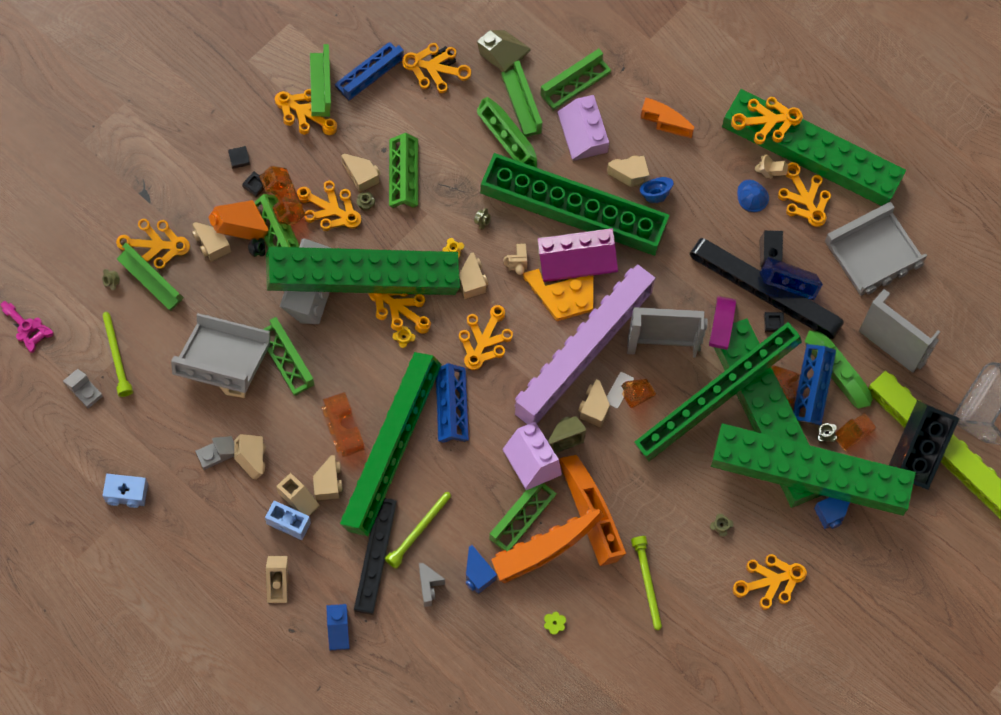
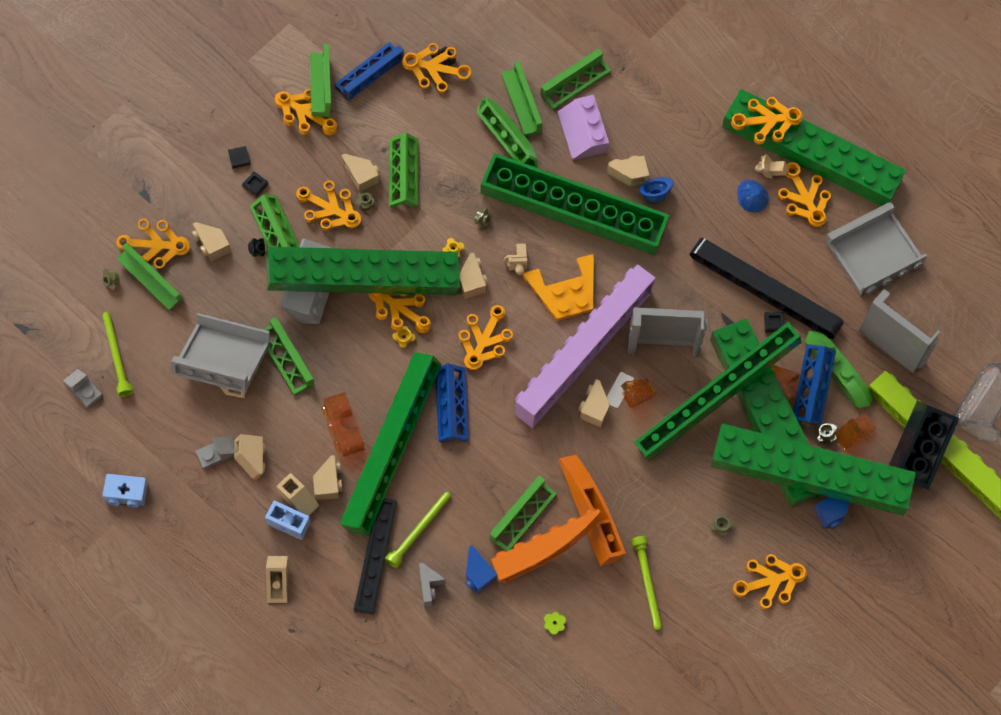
dark pink piece [0,301,53,353] -> none
orange slope [208,200,269,240] -> none
clear orange arch [259,166,306,225] -> none
blue slope [326,604,350,651] -> none
olive slope [477,30,531,73] -> none
lavender slope [503,422,562,490] -> none
magenta slope [538,228,618,282] -> none
olive slope [548,416,586,454] -> none
orange slope [641,97,694,138] -> none
magenta slope [709,296,736,350] -> none
black torso [759,230,783,277] -> none
clear blue brick [759,257,823,300] -> none

